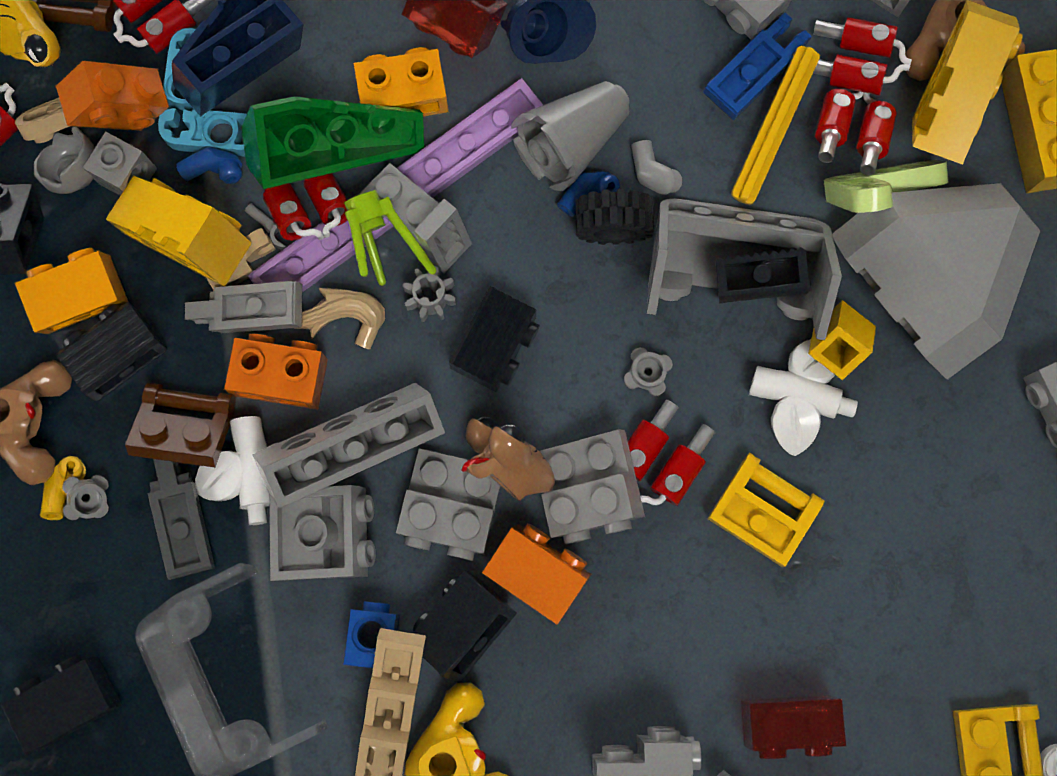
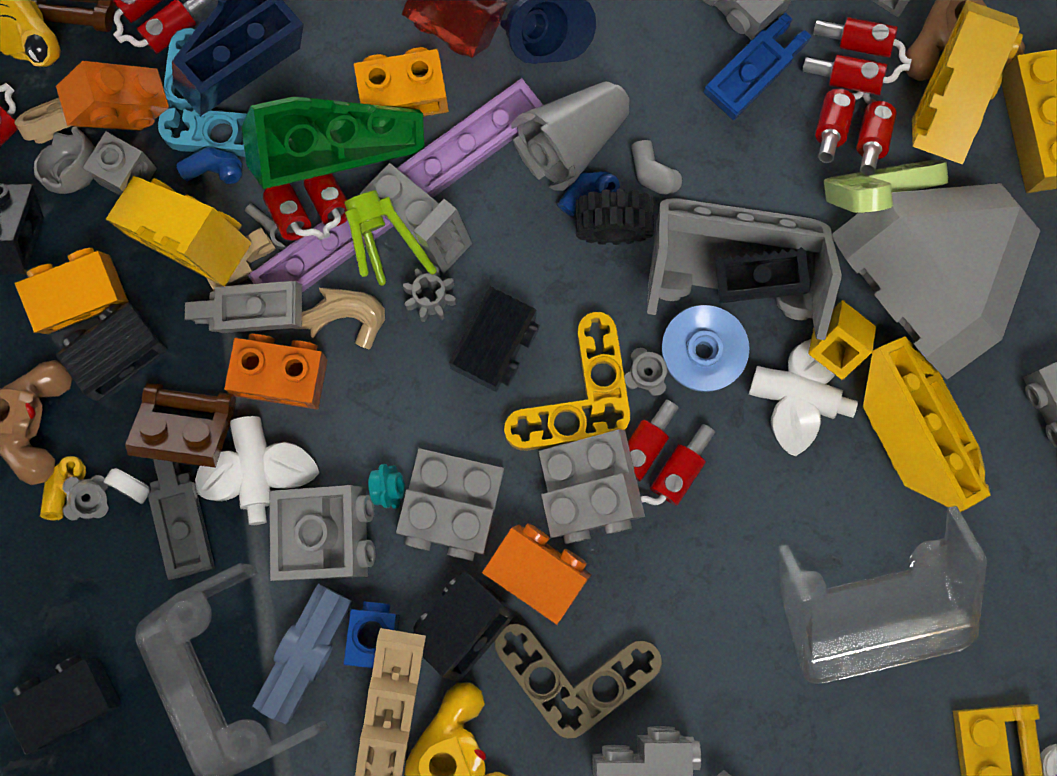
light grey brick [252,383,445,508] -> none
medium nougat head [461,417,555,501] -> none
yellow plate [707,453,825,567] -> none
yellow axle [731,46,820,205] -> none
clear red brick [741,695,846,759] -> none
none -> white tile [103,468,151,504]
none -> sand blue piece [252,584,354,724]
none -> teal plate [368,464,405,509]
none -> dark tan beam [495,624,662,739]
none -> yellow beam [504,312,630,451]
none -> light blue dish [662,305,749,392]
none -> clear windscreen [779,506,987,684]
none -> yellow wedge [863,336,991,512]

